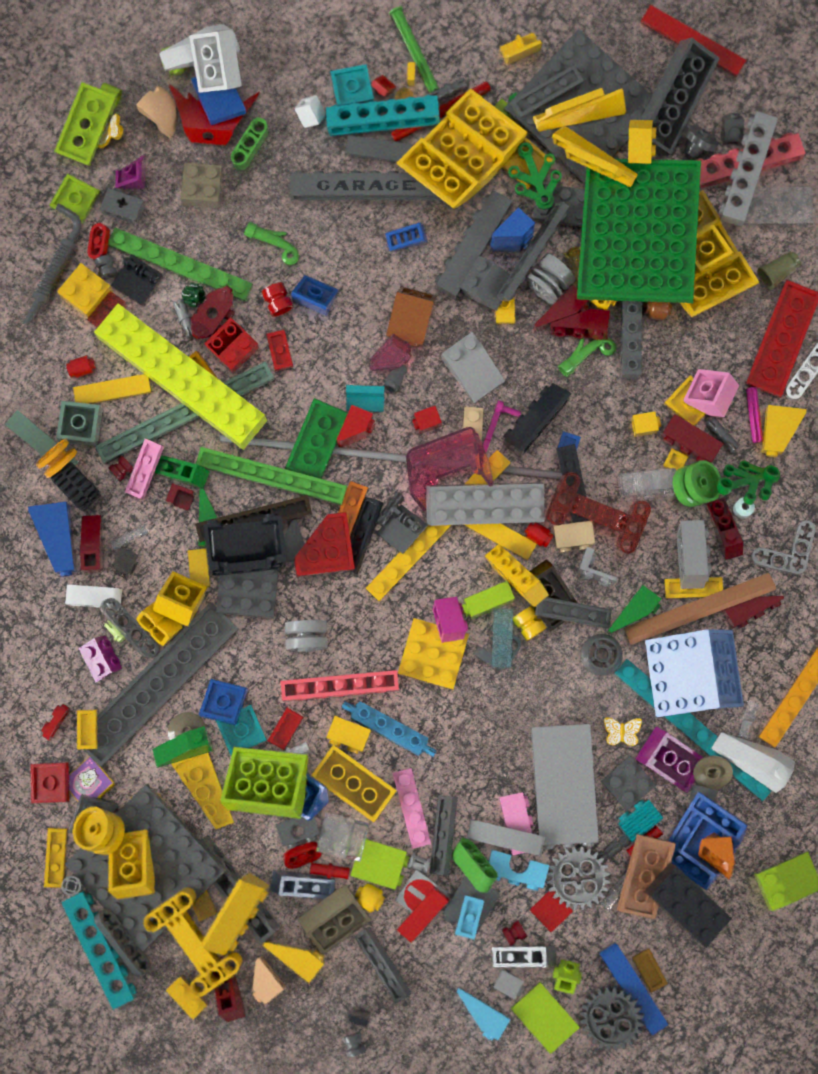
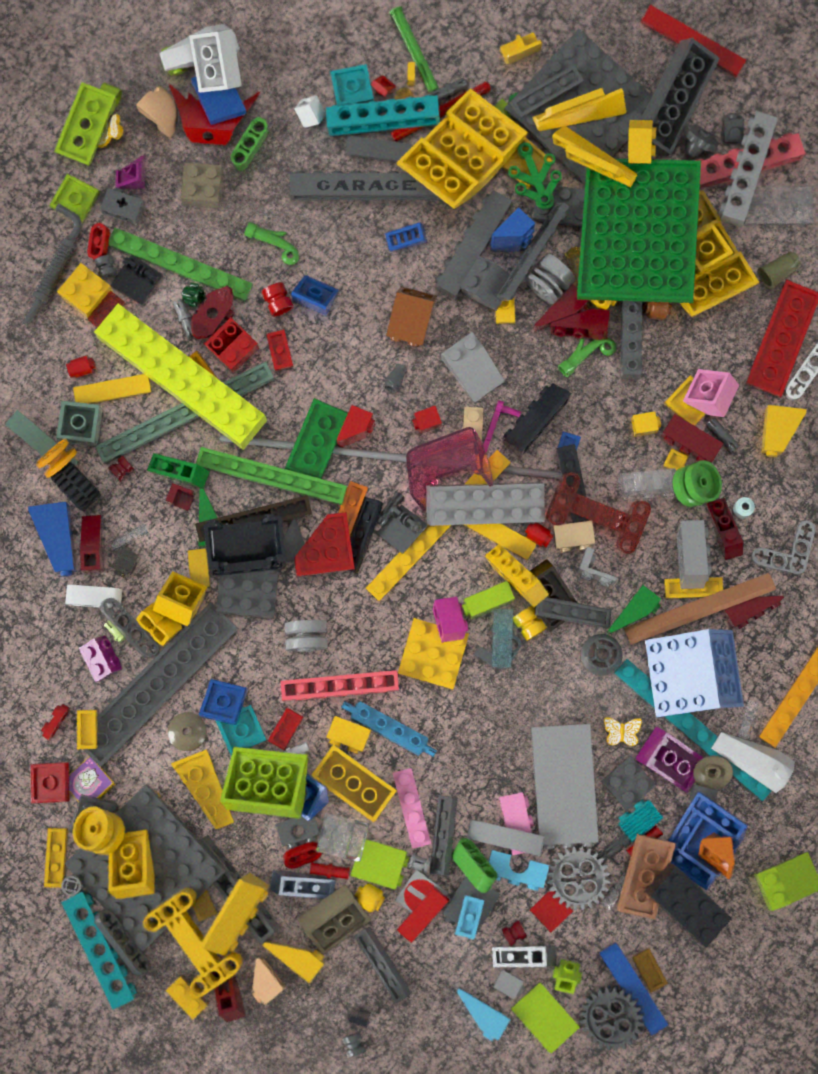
bright pink plate [125,439,164,499] -> none
green slope [152,726,213,768] -> none
teal panel [346,385,385,412] -> none
clear pink slope [369,334,411,371] -> none
green plant [717,460,780,505] -> none
dark pink axle [746,387,763,443] -> none

